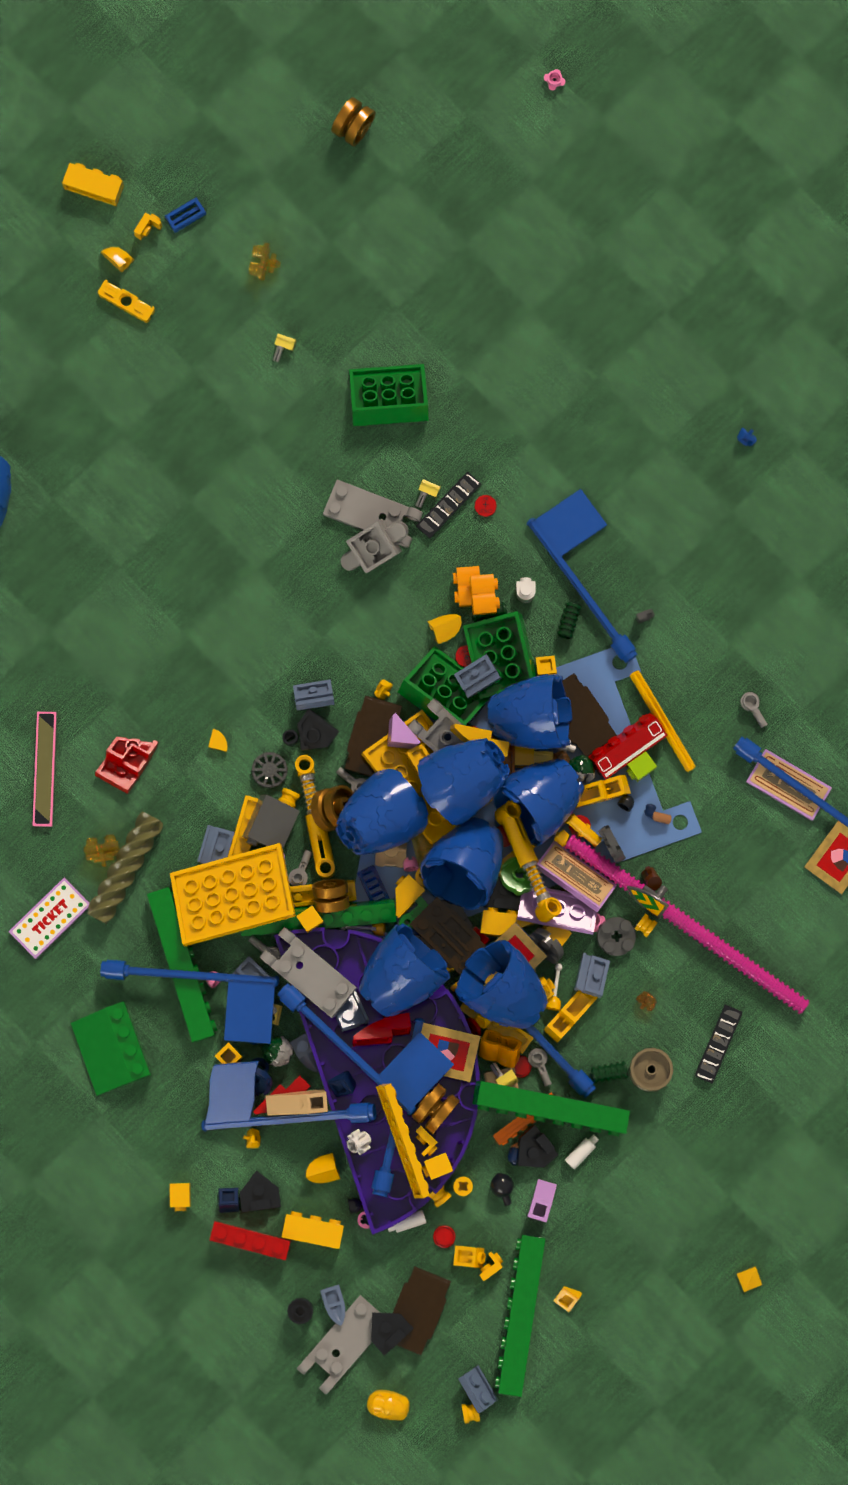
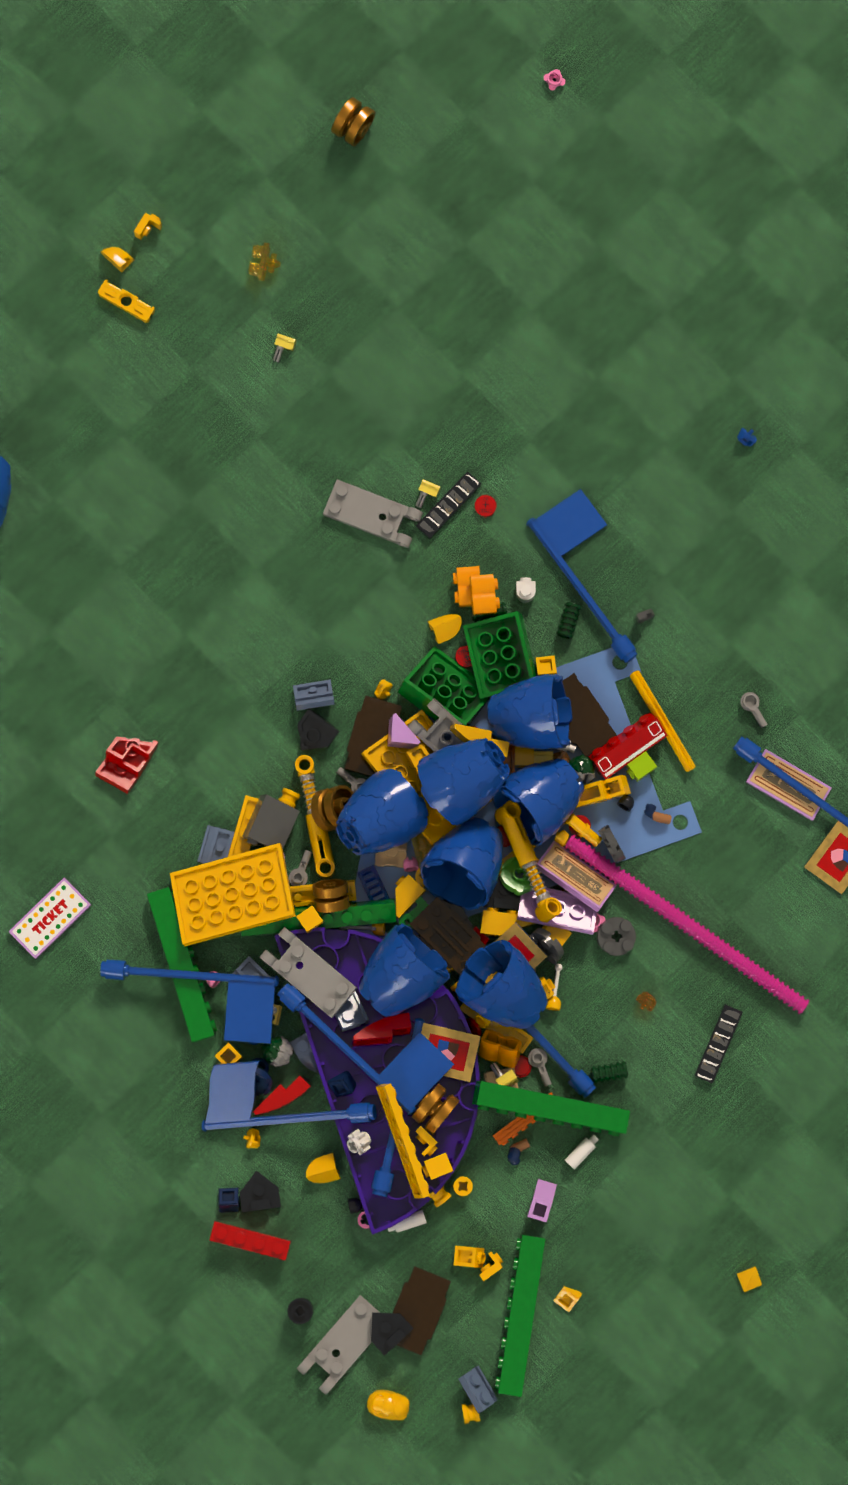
olive tile [33,712,57,827] -> none
yellow brick [62,163,124,207] -> none
green slope [71,1001,152,1096] -> none
clear yellow hips [84,834,120,867] -> none
olive piece [87,811,163,925] -> none
blue tile [165,197,206,233] -> none
yellow brick [170,1183,191,1211] -> none
yellow tile [208,729,228,752] -> none
light grey plate [248,935,281,960] -> none
dark grey wheel [252,752,288,788] -> none
tan slope [265,1089,328,1115] -> none
black hinge [282,730,298,746] -> none
yellow brick [282,1211,344,1249] -> none
sand blue plate [320,1285,345,1326] -> none
light grey brick [341,519,408,573] -> none
green slope [349,364,429,426] -> none
red piece [433,1225,456,1248] -> none
sand blue plate [454,654,502,699] -> none
black piece [490,1173,514,1206] -> none
black plate [516,1125,558,1168] -> none
yellow slope [543,990,598,1043] -> none
sand blue plate [574,953,610,998] -> none
shield [627,885,669,919] -> none
dark tan wheel [629,1048,673,1092] -> none
yellow wheel [634,913,658,938] -> none
reddish brown piece [641,866,662,891] -> none

